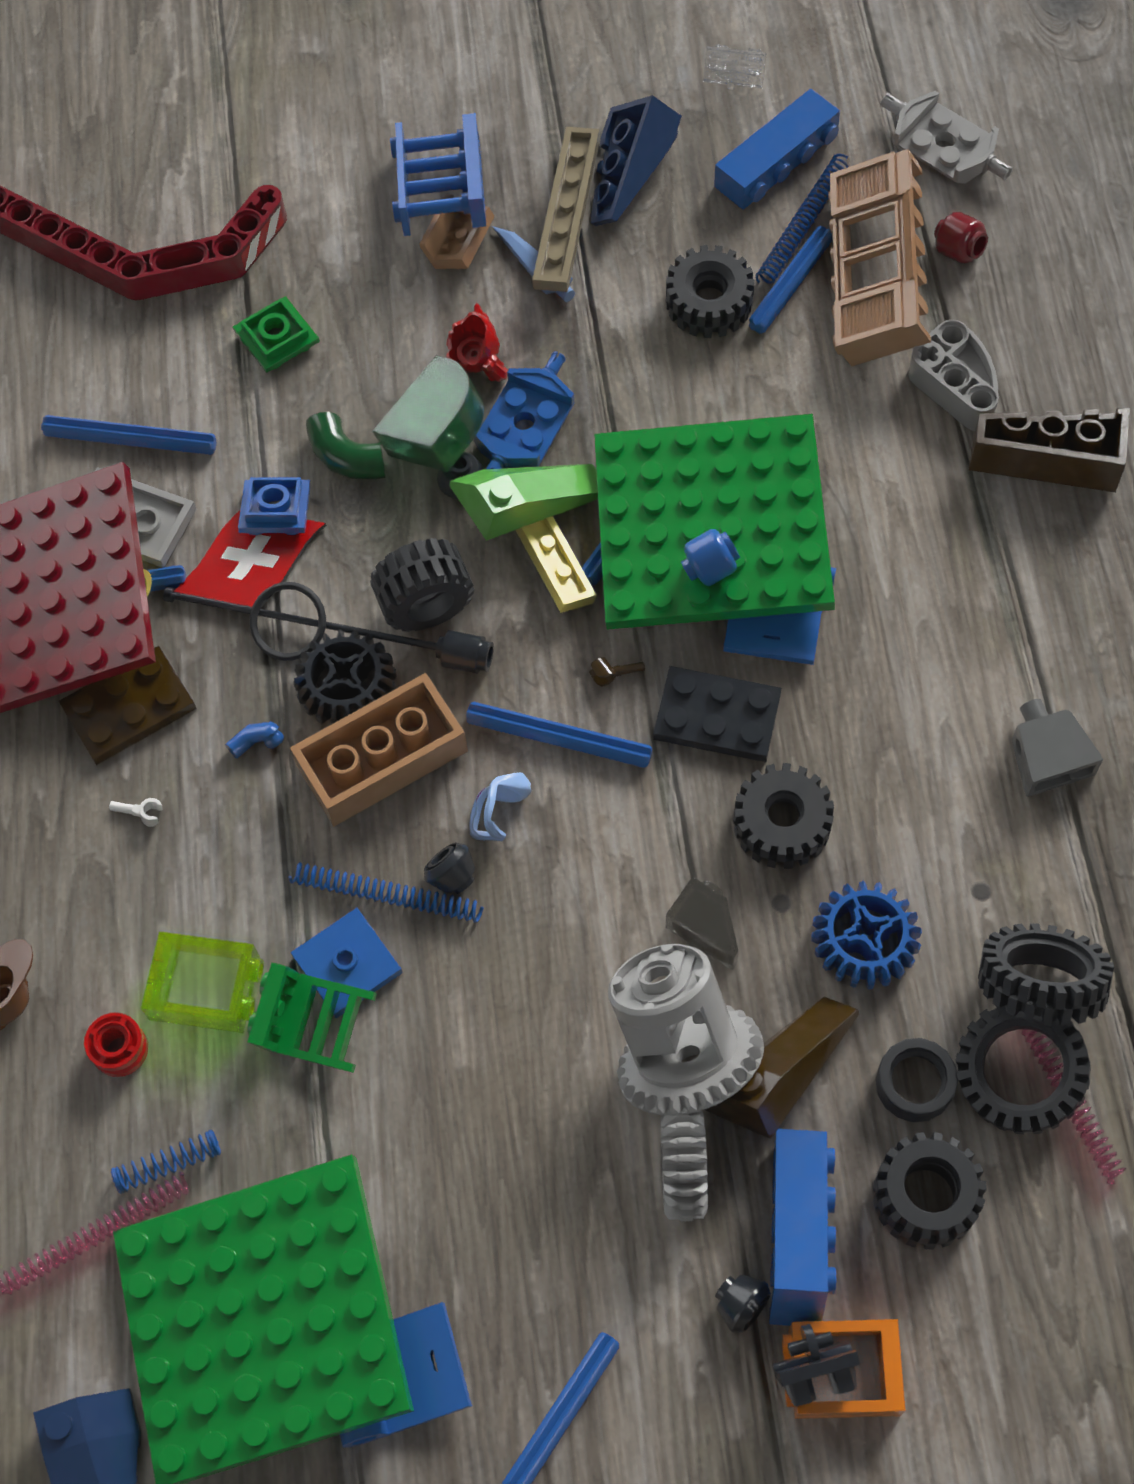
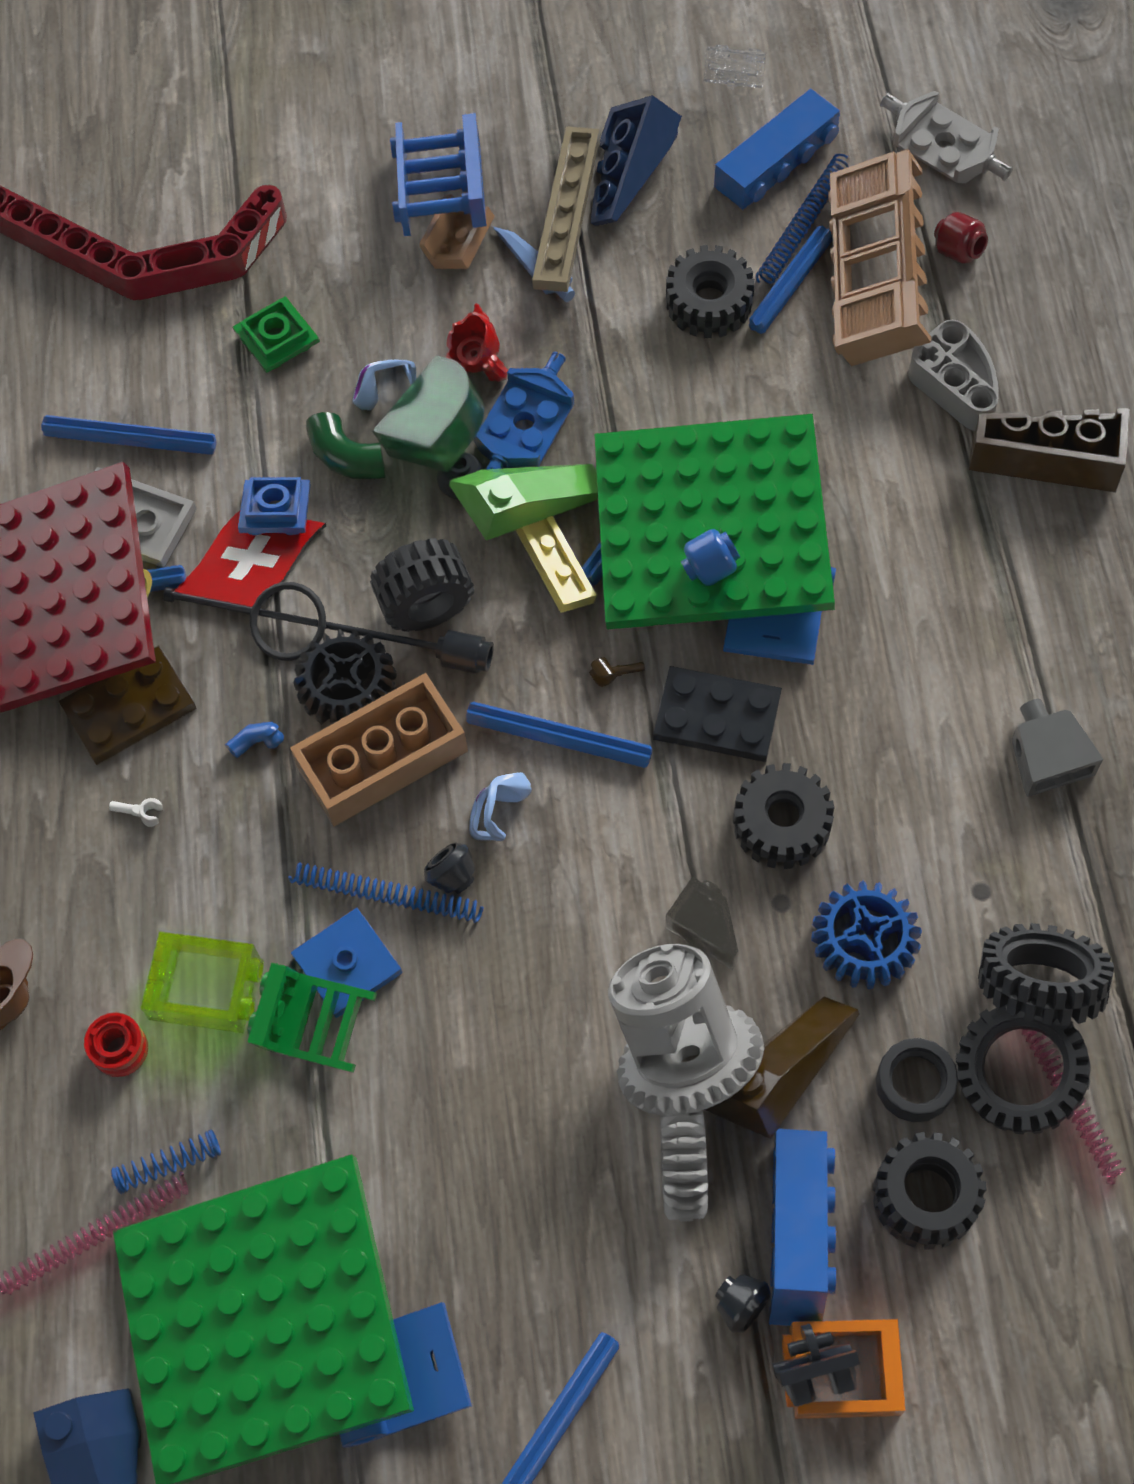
none -> light blue piece [353,360,416,411]

